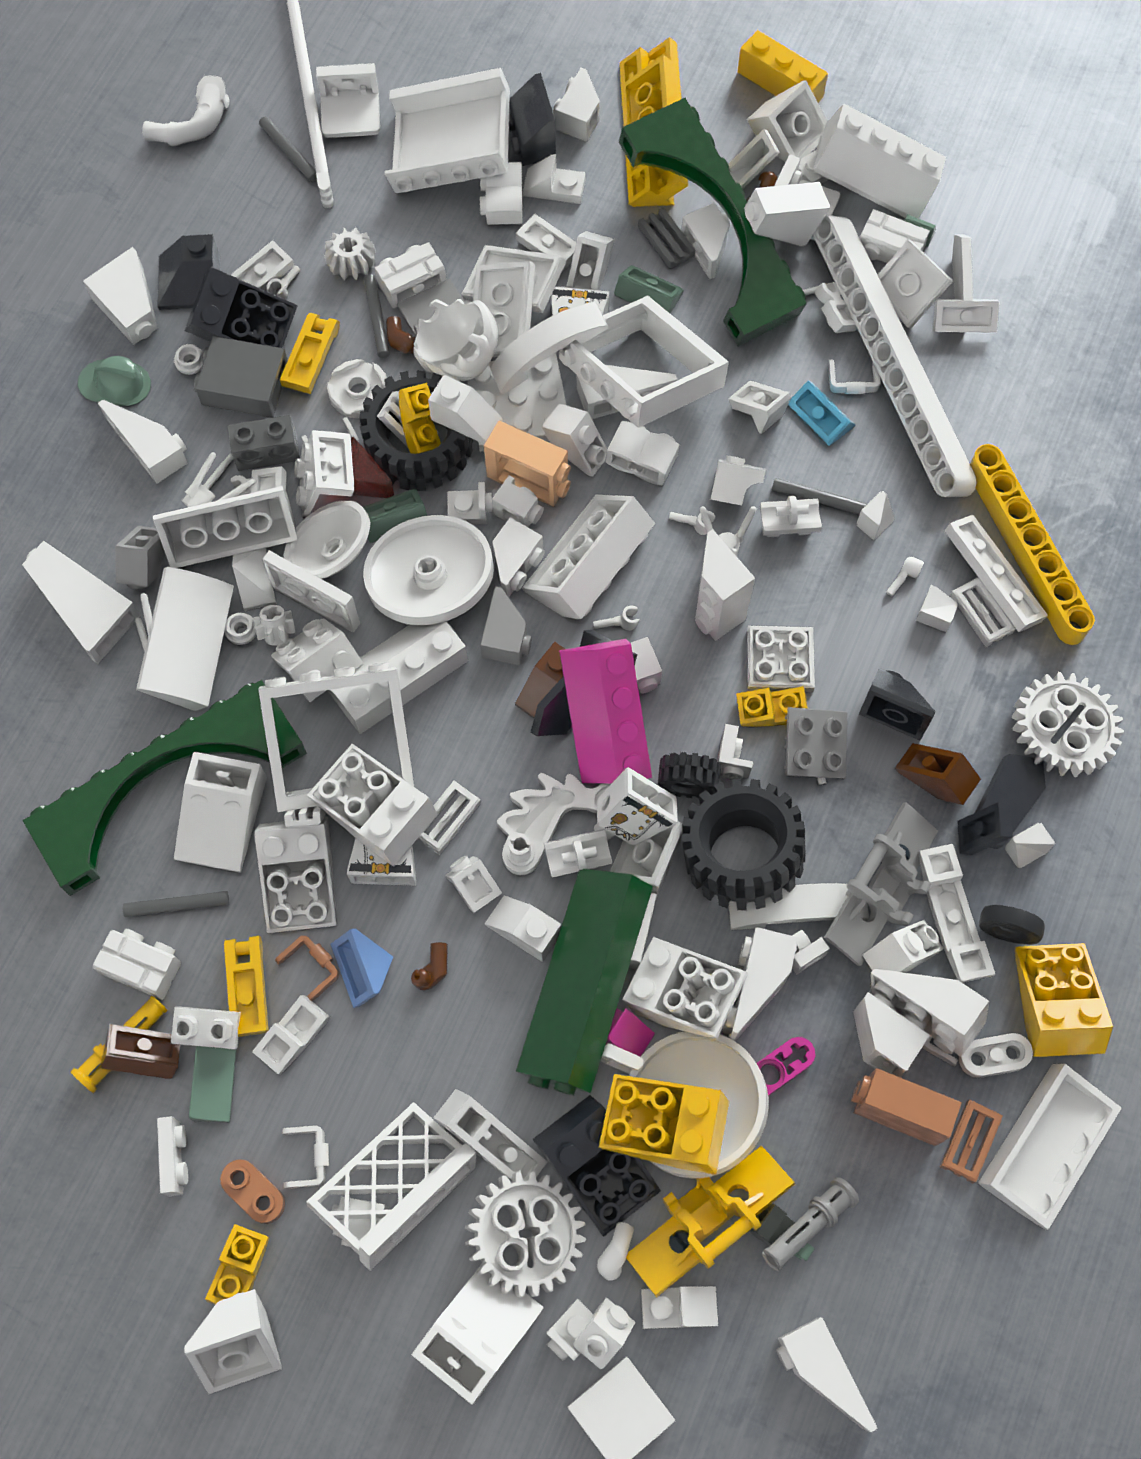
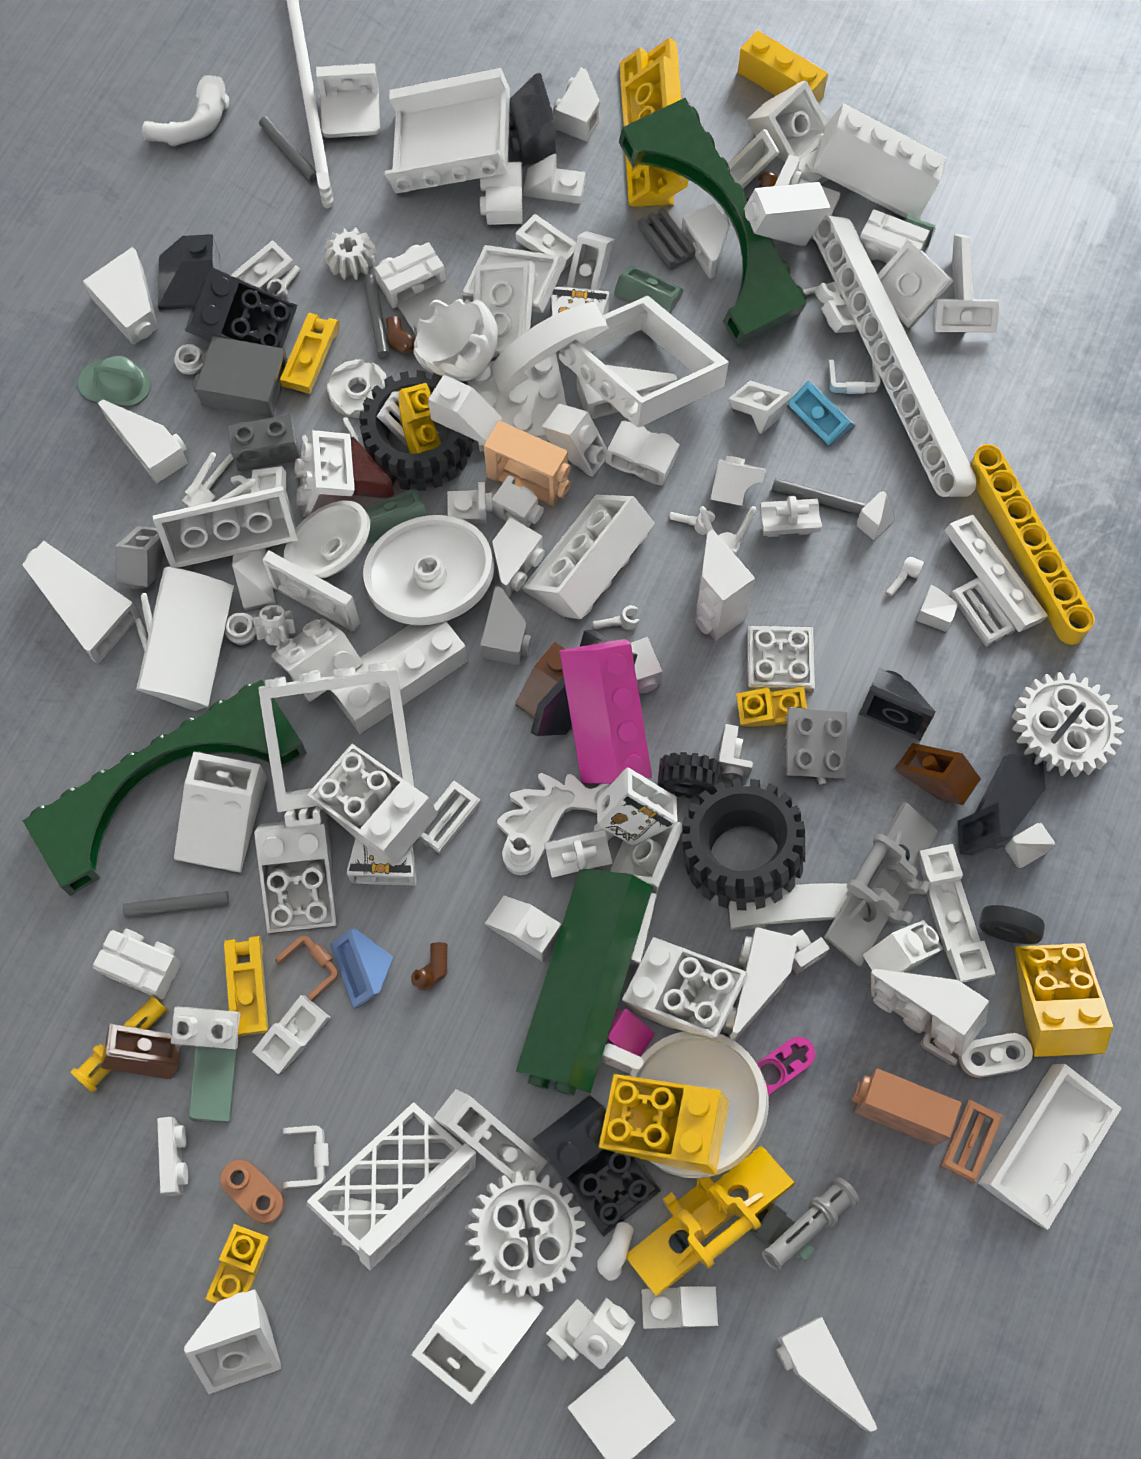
white bracket [445,856,502,913] -> none
white slope [853,992,930,1077] -> none

